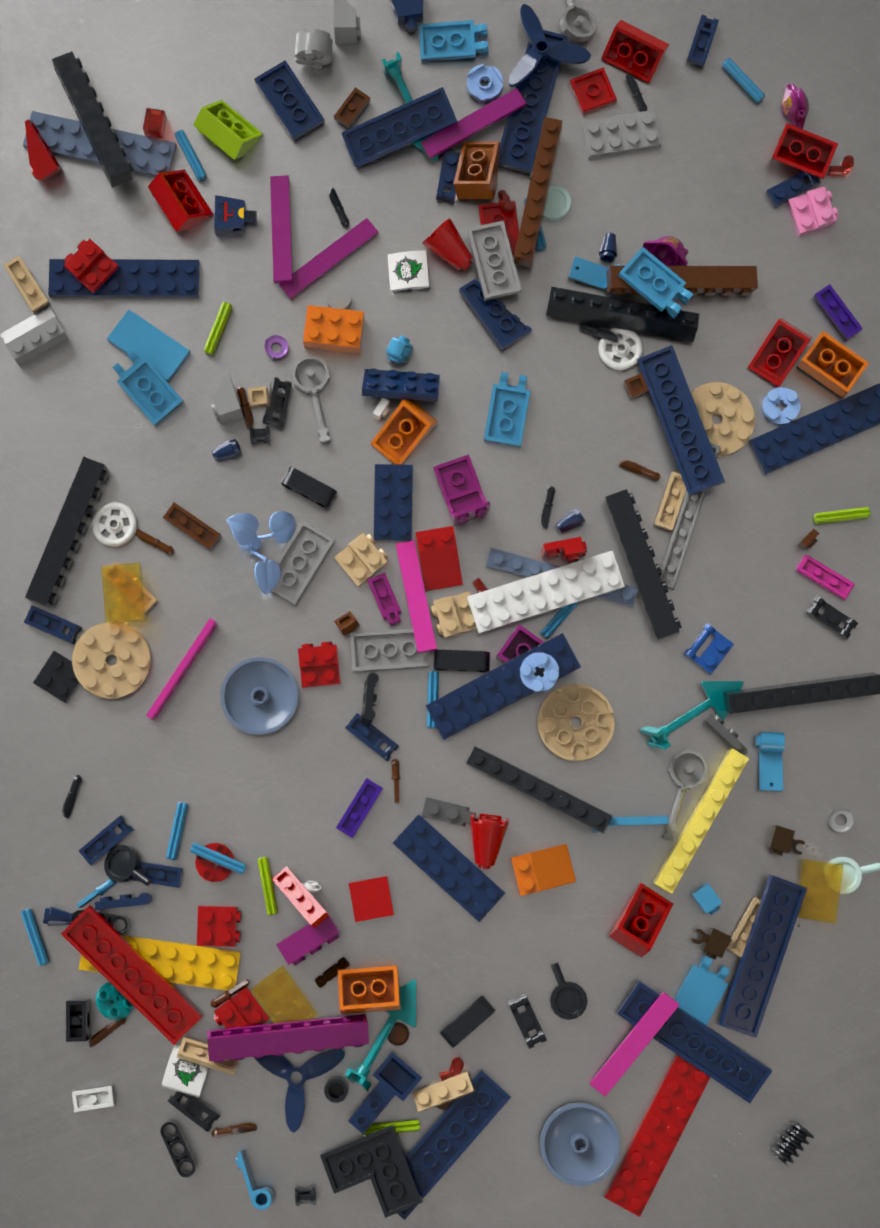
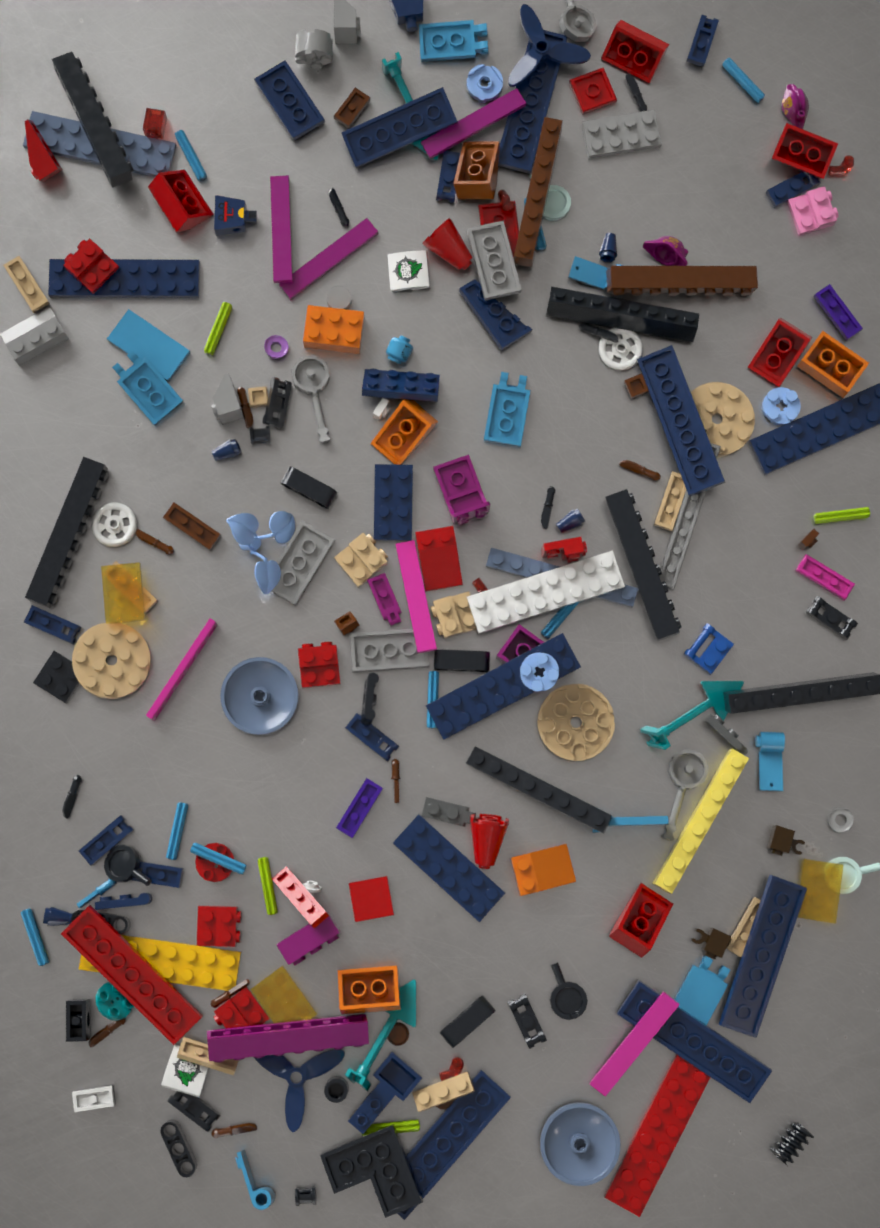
lime slope [193,99,263,160] -> none
dark brown axle [314,957,350,988] -> none
dark azure tile [618,247,693,318] -> none
dark azure brick [690,883,723,915] -> none

